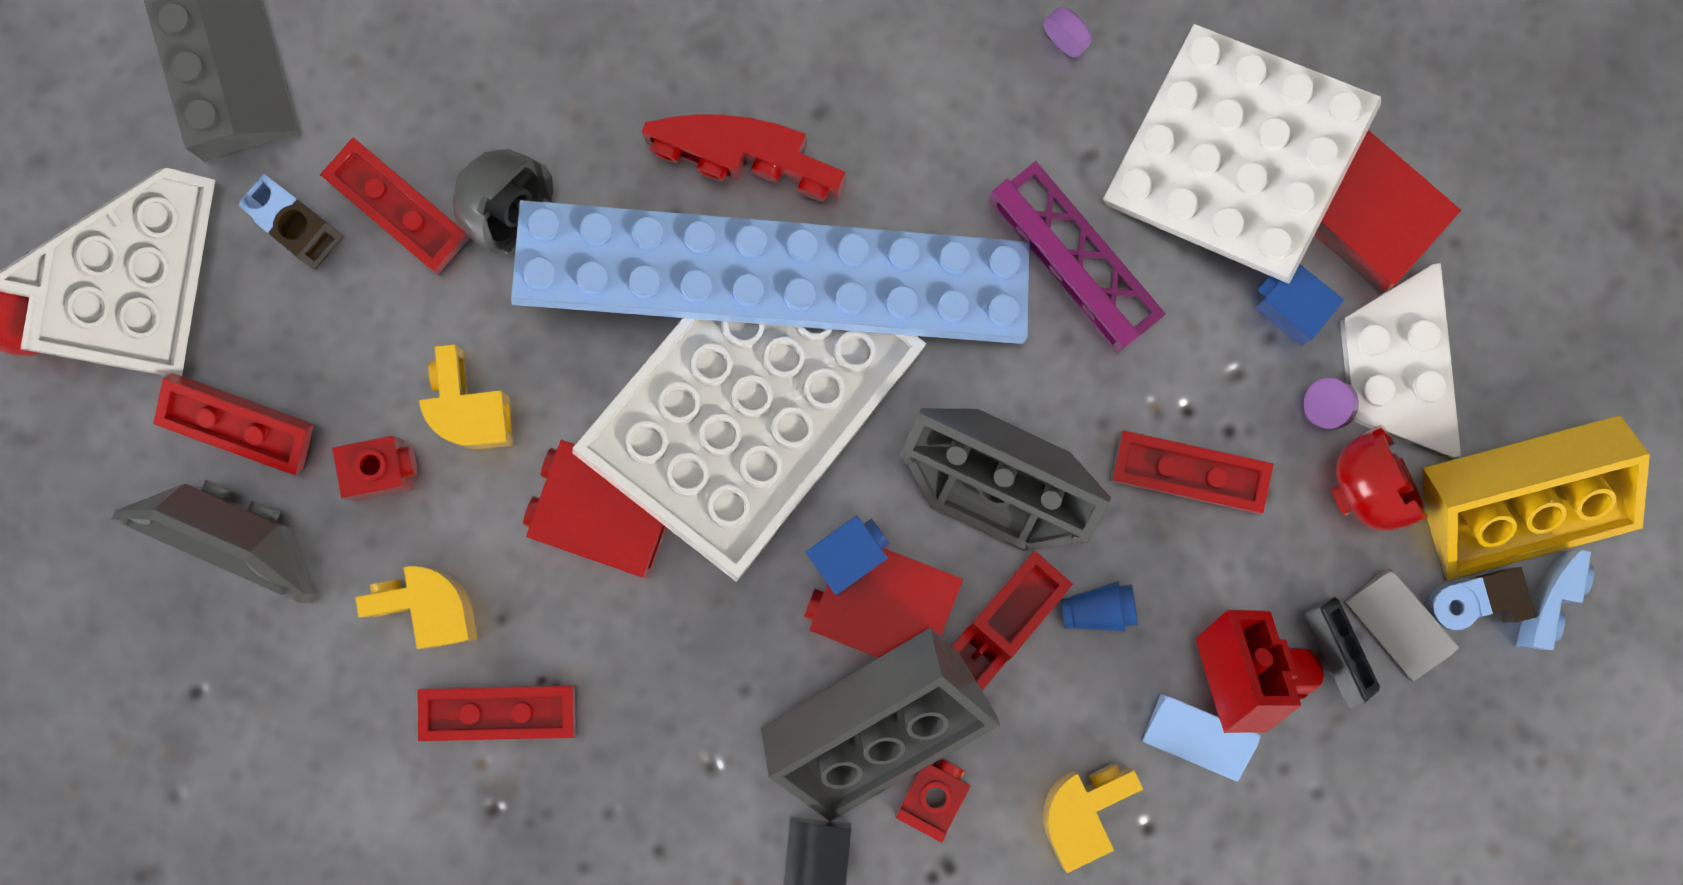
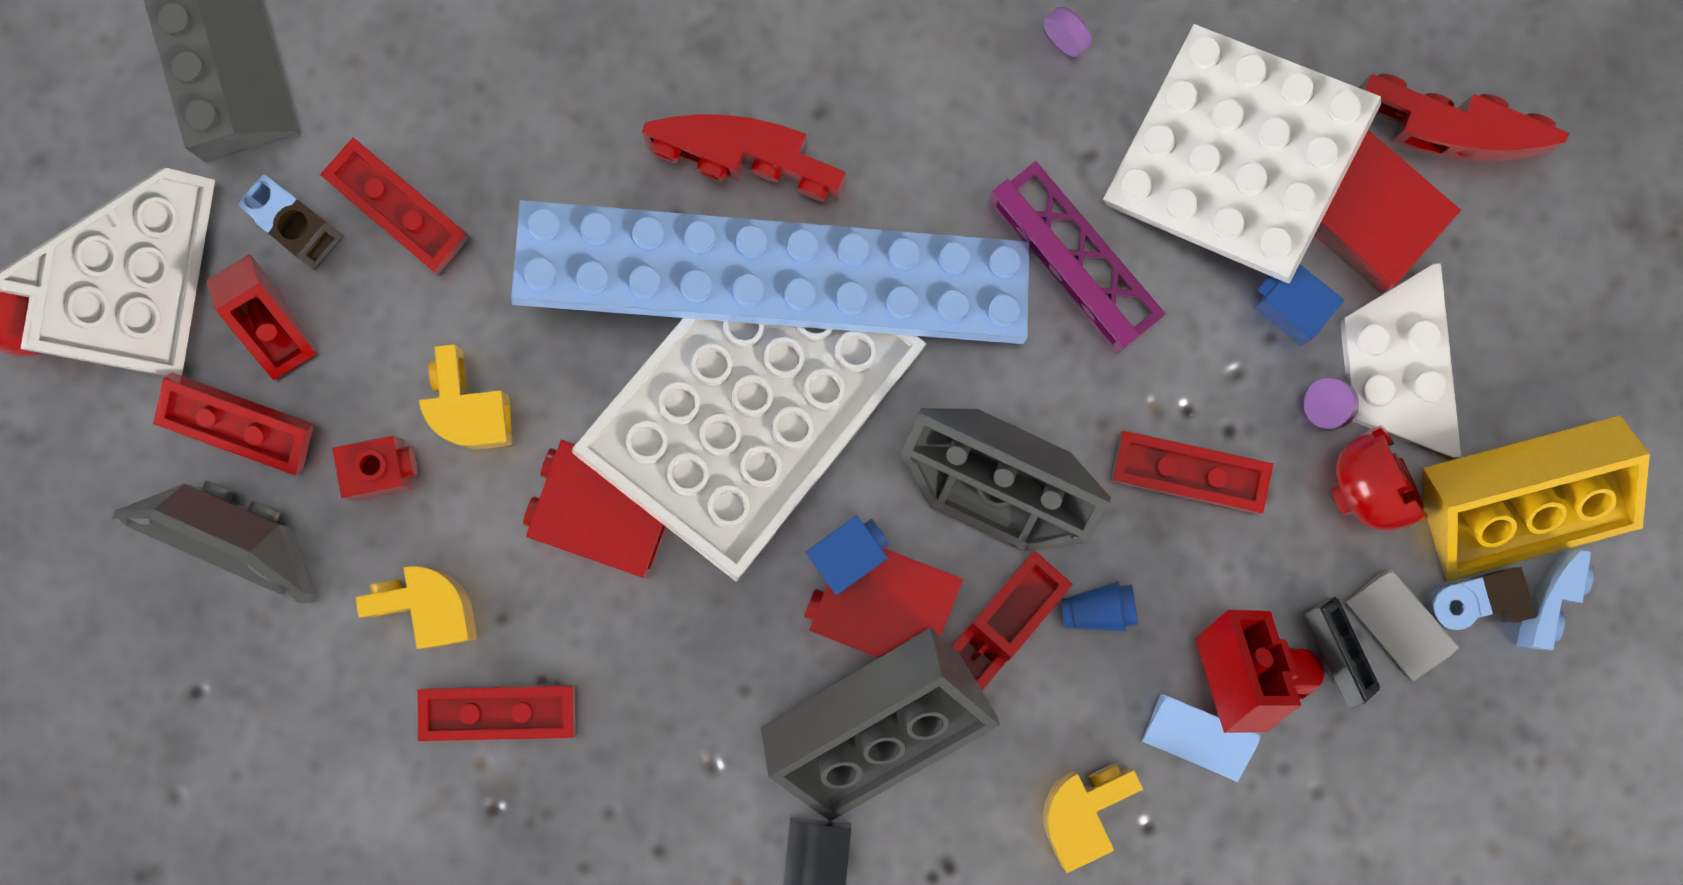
dark grey cylinder [453,149,553,254] -> none
red brick [895,758,971,843] -> none
none -> red slope [206,254,316,381]
none -> red slope [1359,74,1569,161]

